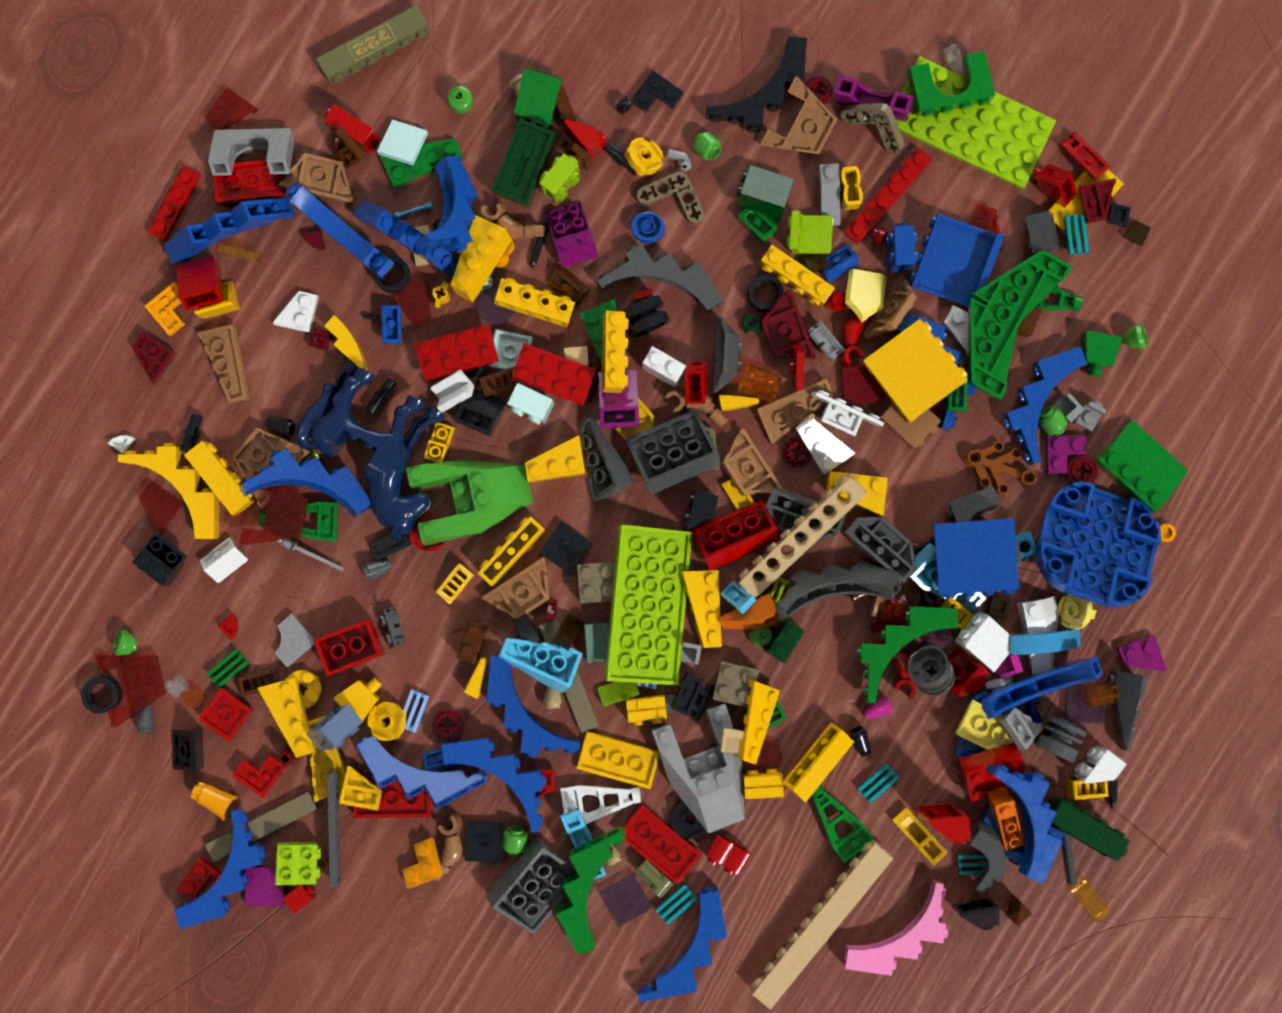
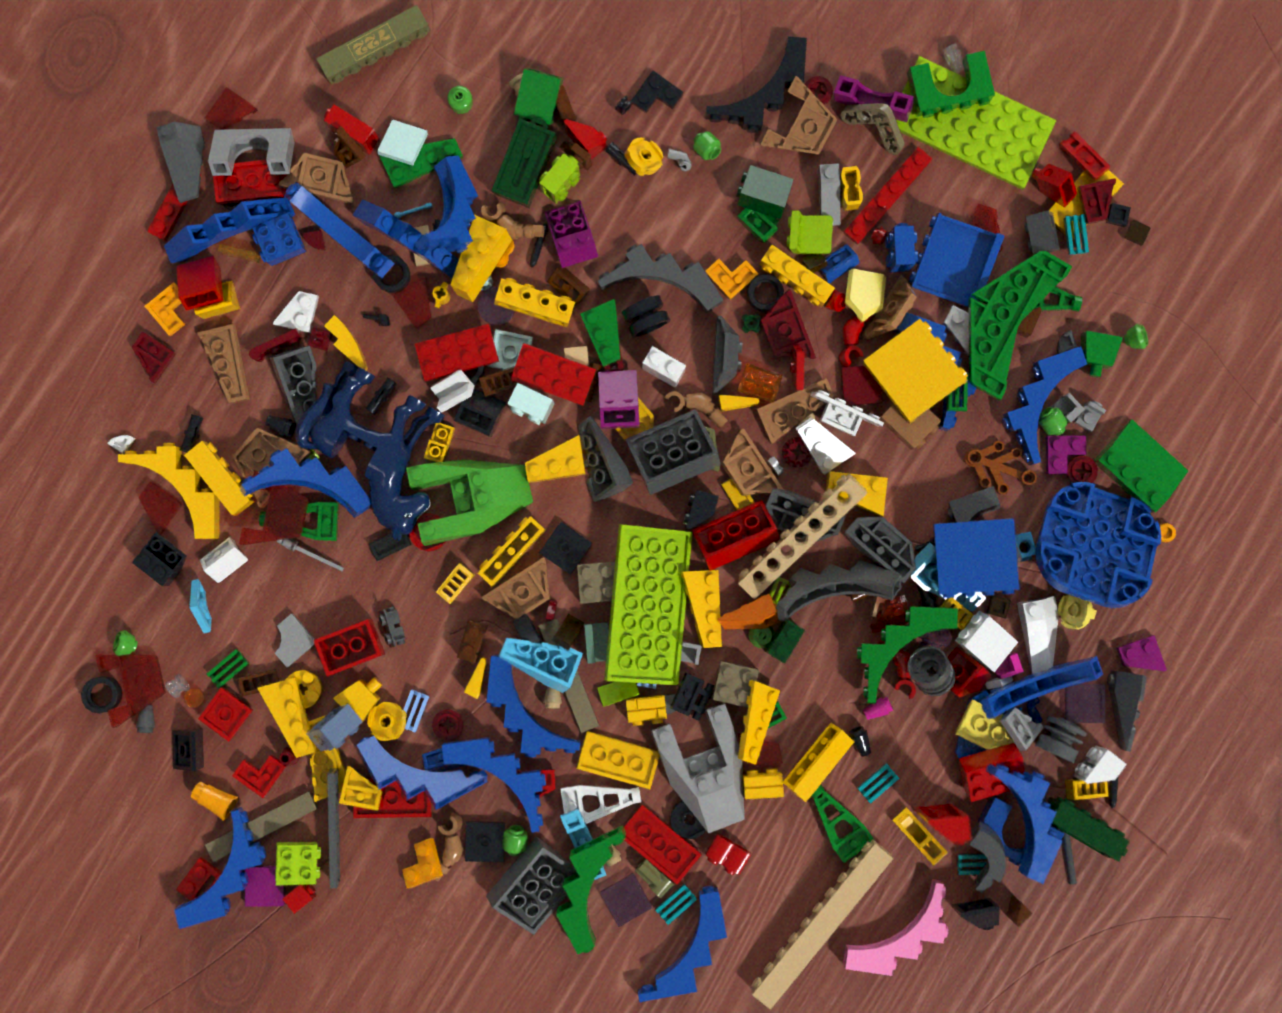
red tile [218,613,239,640] -> none
dark grey cone [362,559,392,581] -> none
blue slope [381,305,402,345] -> none
yellow brick [602,311,628,393] -> none
blue piece [631,212,665,243] -> none
red tile [633,288,653,303] -> none
dark tan beam [637,172,704,225] -> none
red torso [685,361,708,404] -> none
tan panel [718,728,744,754] -> none
medium azure plate [720,581,756,614] -> none
light grey hinge [808,321,845,361] -> none
orange slope [987,786,1024,851] -> none
dark azure slope [1010,628,1081,655] -> none
clear yellow tile [1071,880,1112,923] -> none
clear orange hips [1083,684,1120,709] -> none
none -> dark grey wedge [156,122,205,203]
none -> medium azure tile [190,579,212,633]
none -> dark red plate [249,328,303,362]
none -> blue brick [252,213,306,266]
none -> dark grey wedge [269,346,316,426]
none -> light orange plate [705,259,759,300]
none -> light grey tile [767,457,784,476]
none -> dark grey tile [1057,330,1077,354]

